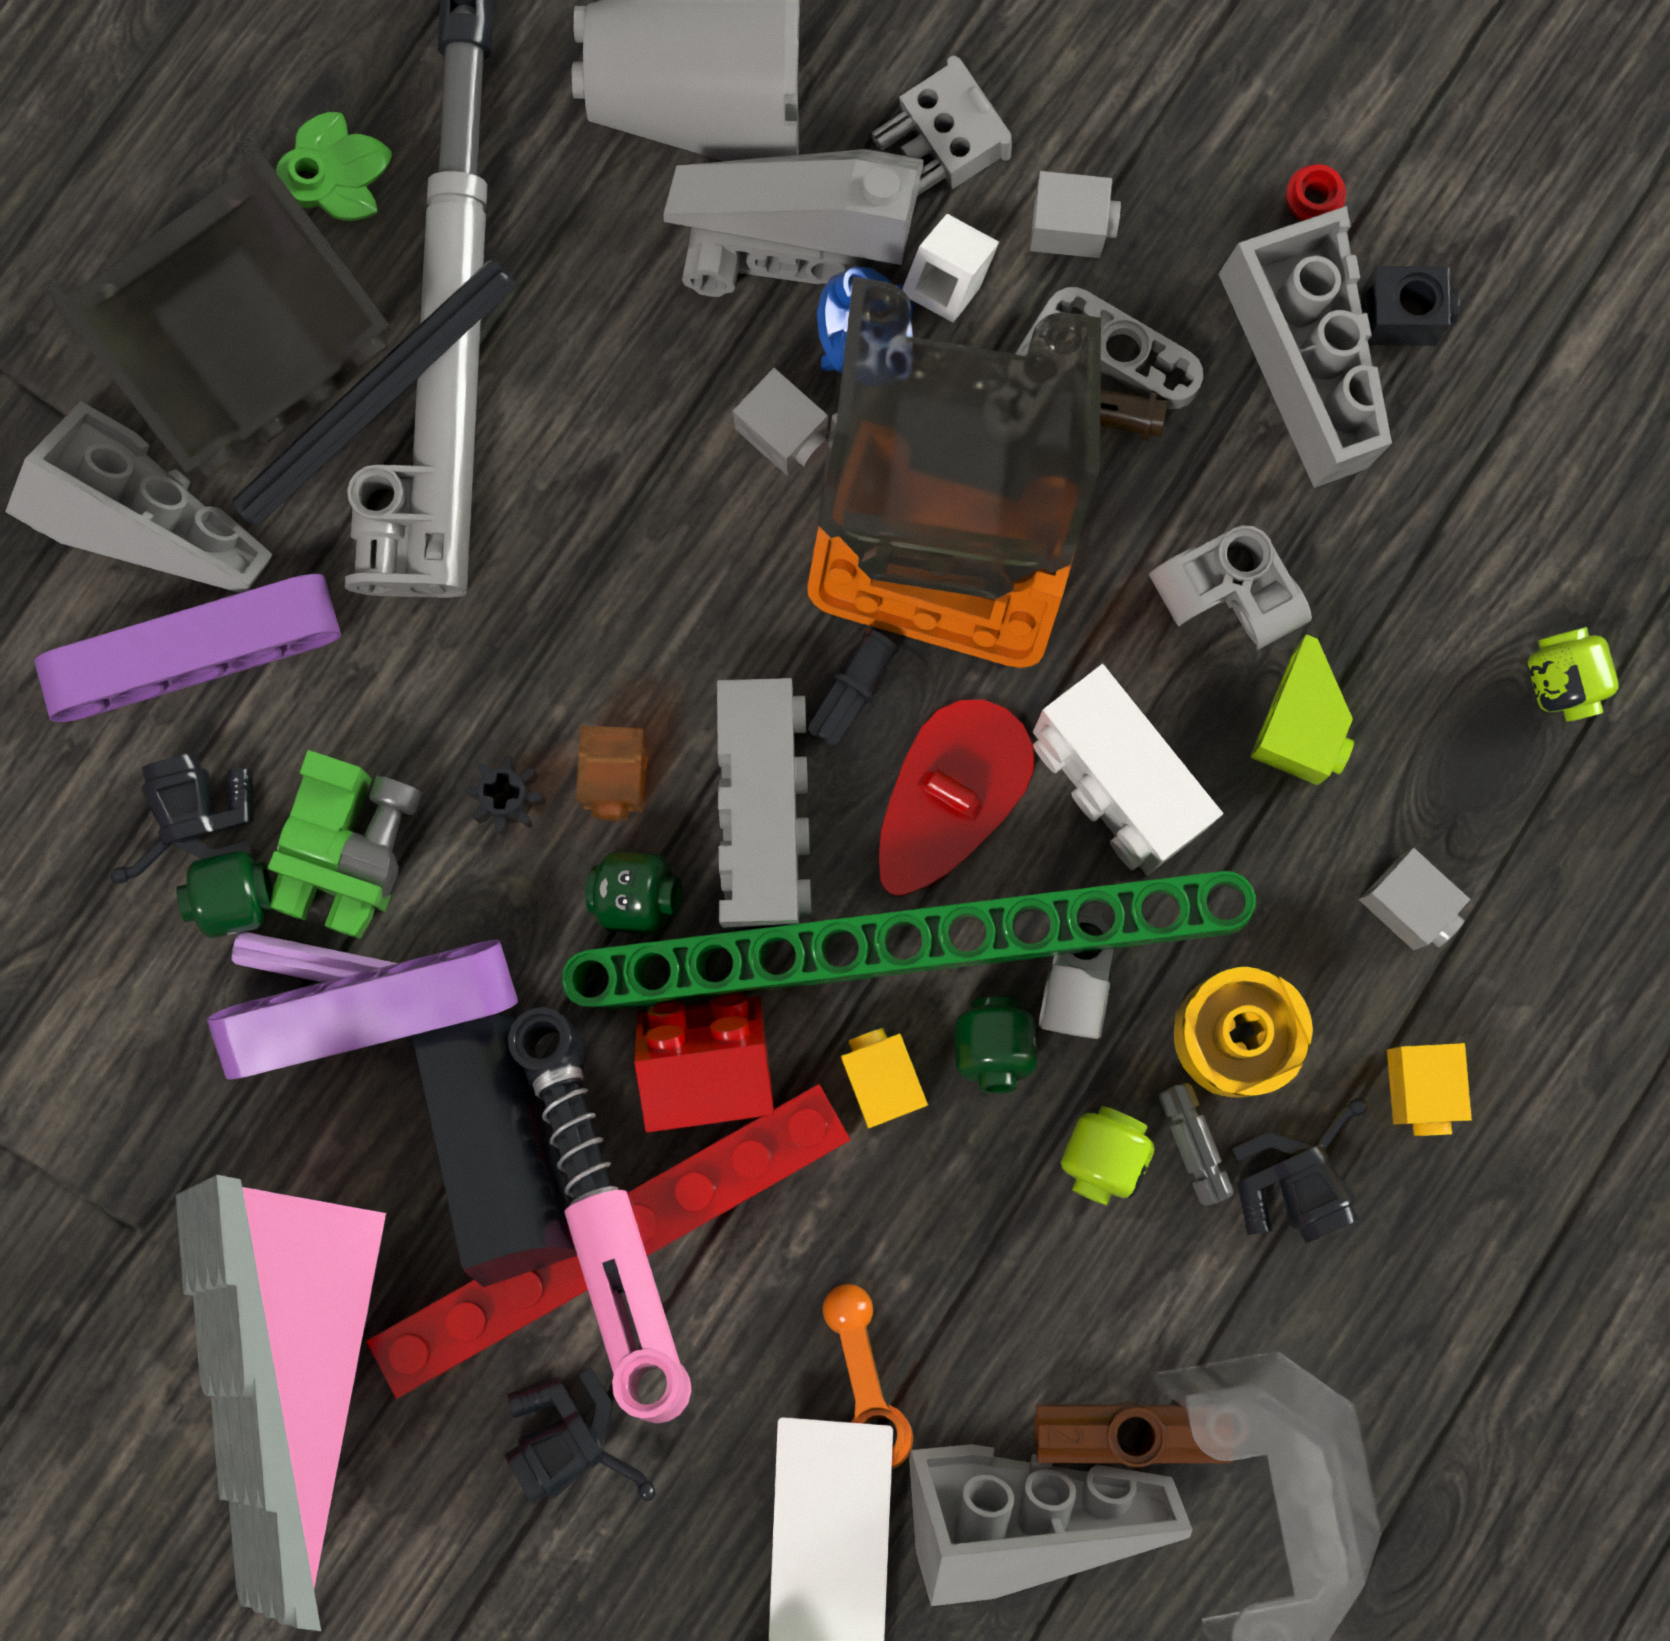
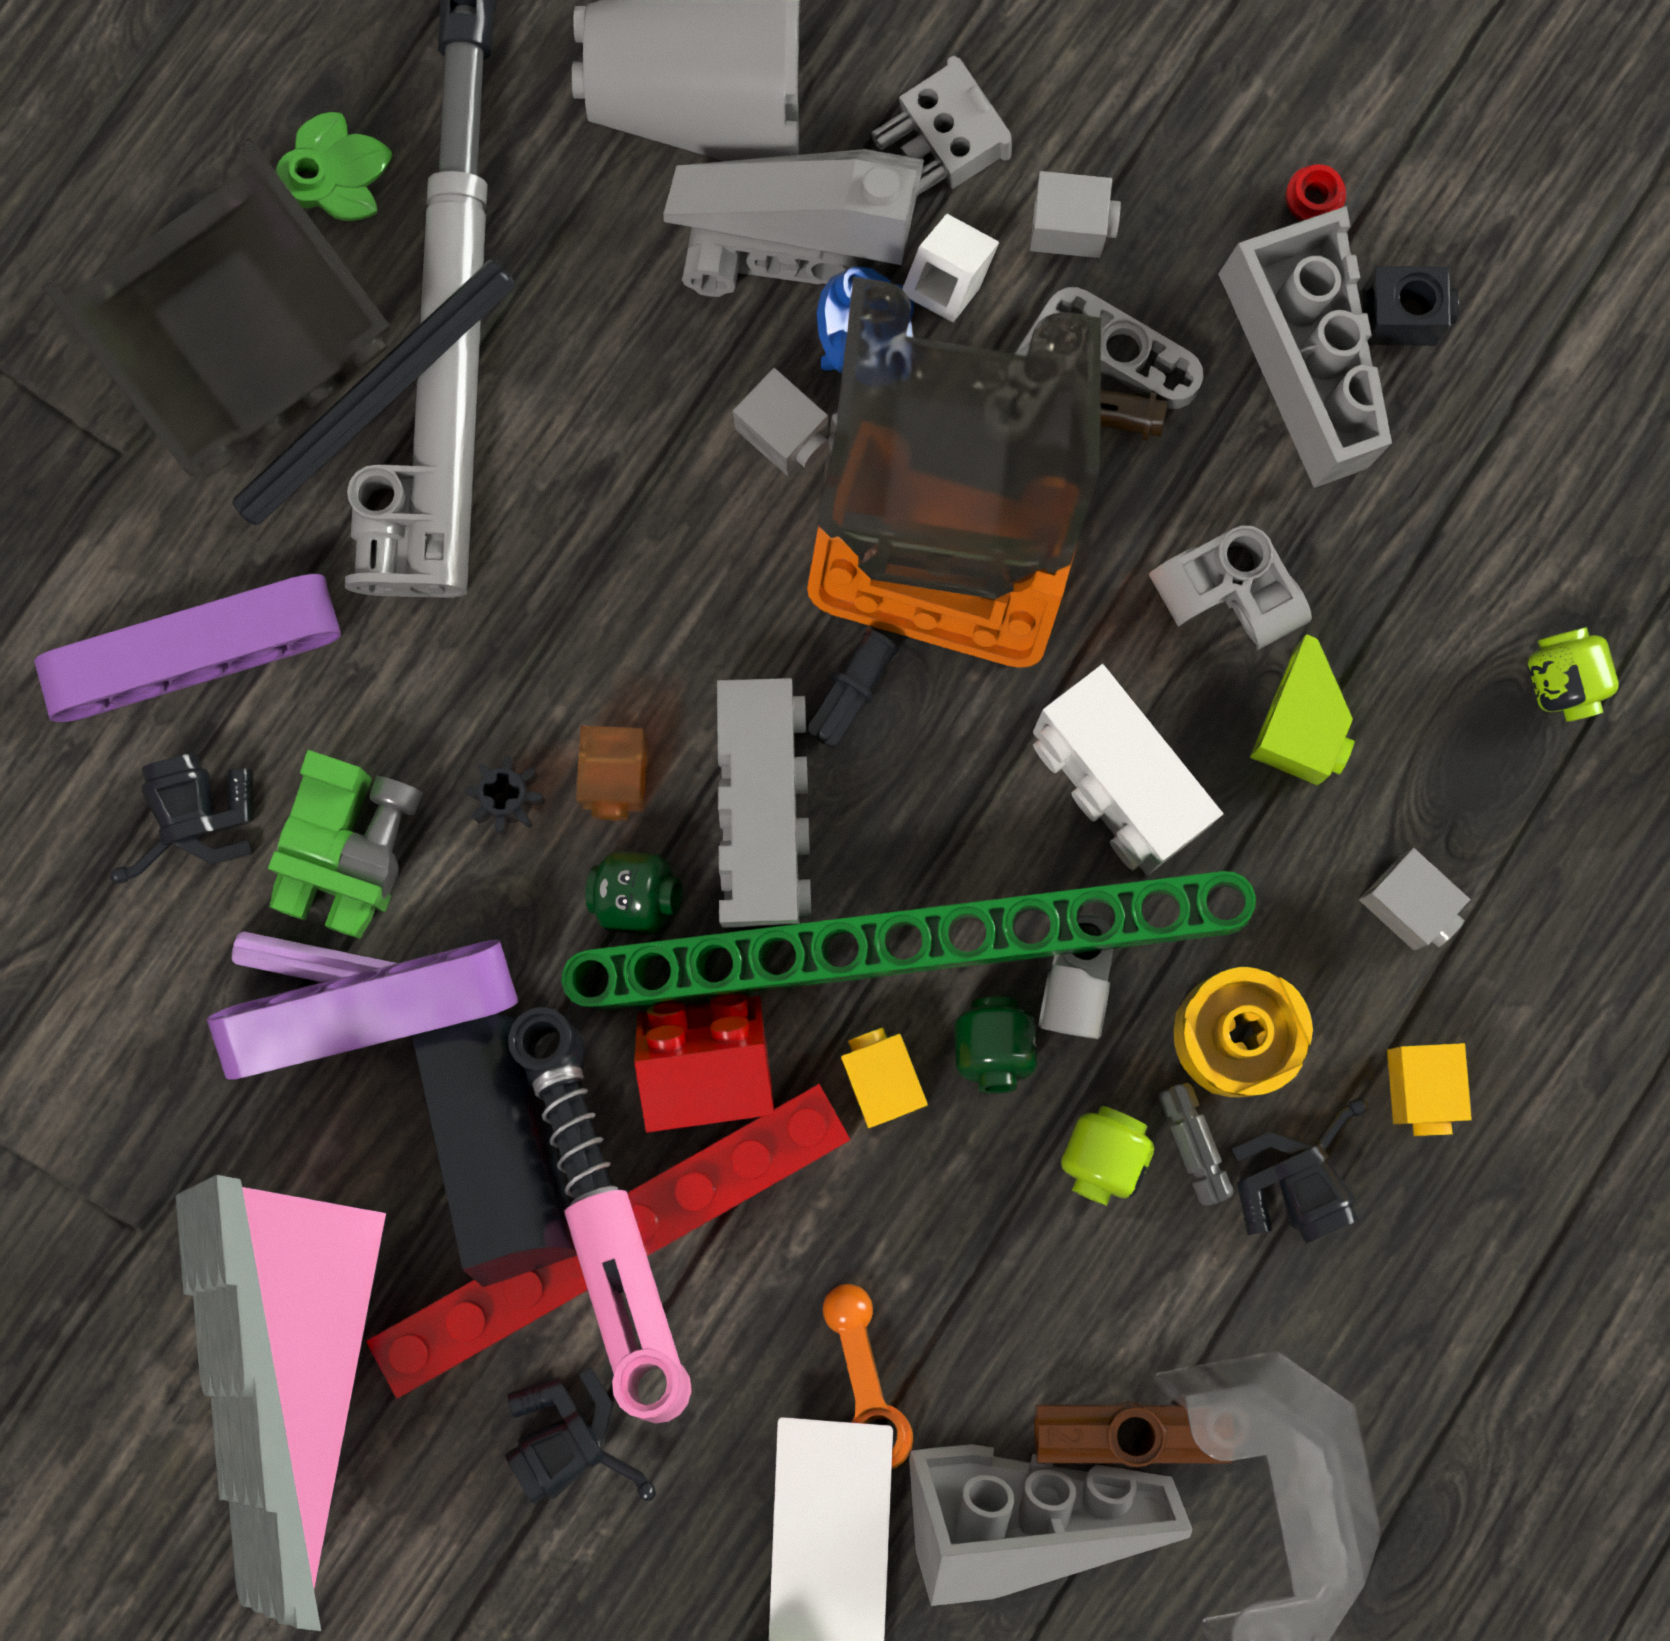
light grey wedge [5,401,273,593] -> none
dark green head [176,851,273,938] -> none
red shield [878,700,1034,896] -> none

